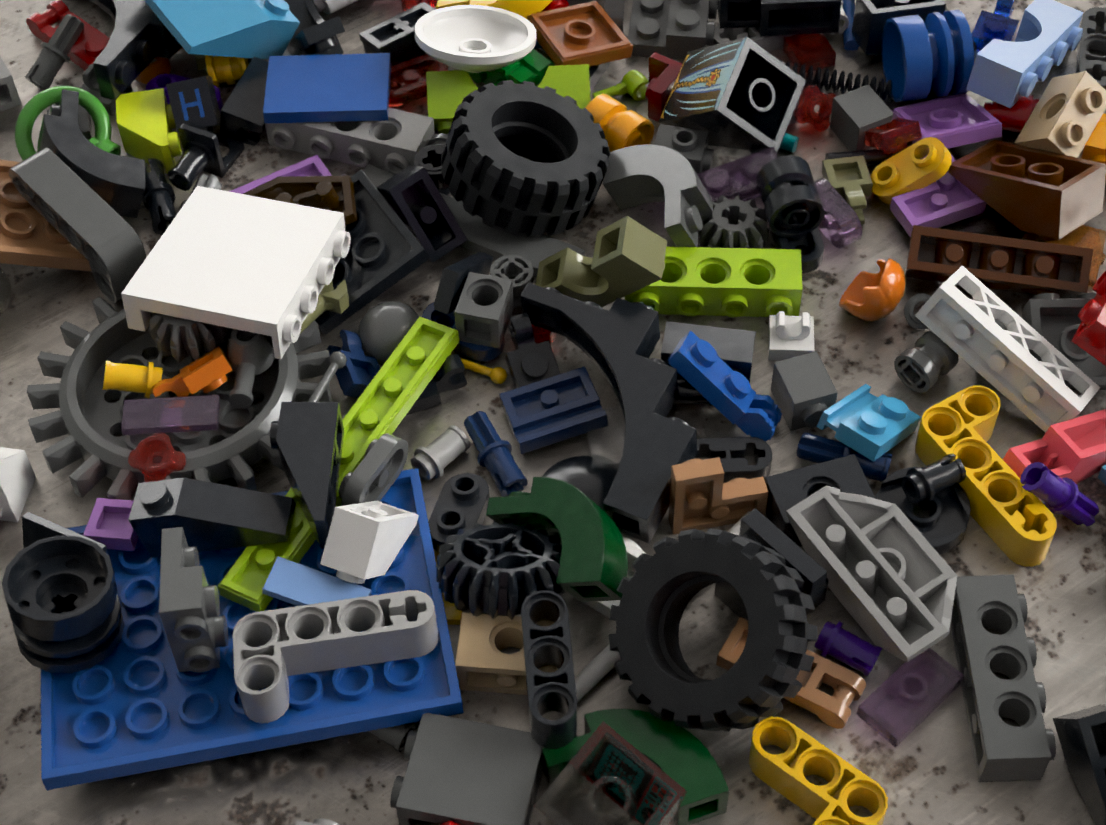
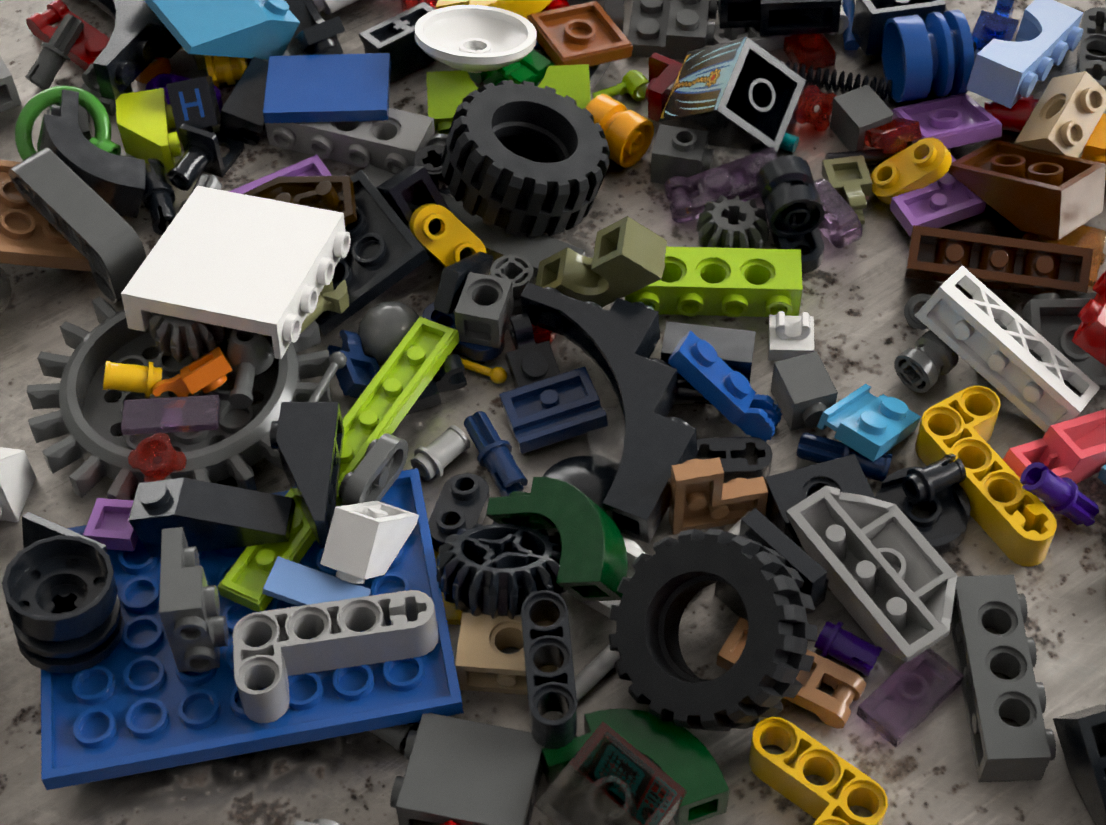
clear red plate [389,54,449,107] -> none
dark grey arch [603,144,714,247] -> none
orange hair [839,259,905,322] -> none
none -> yellow plate [410,203,486,267]

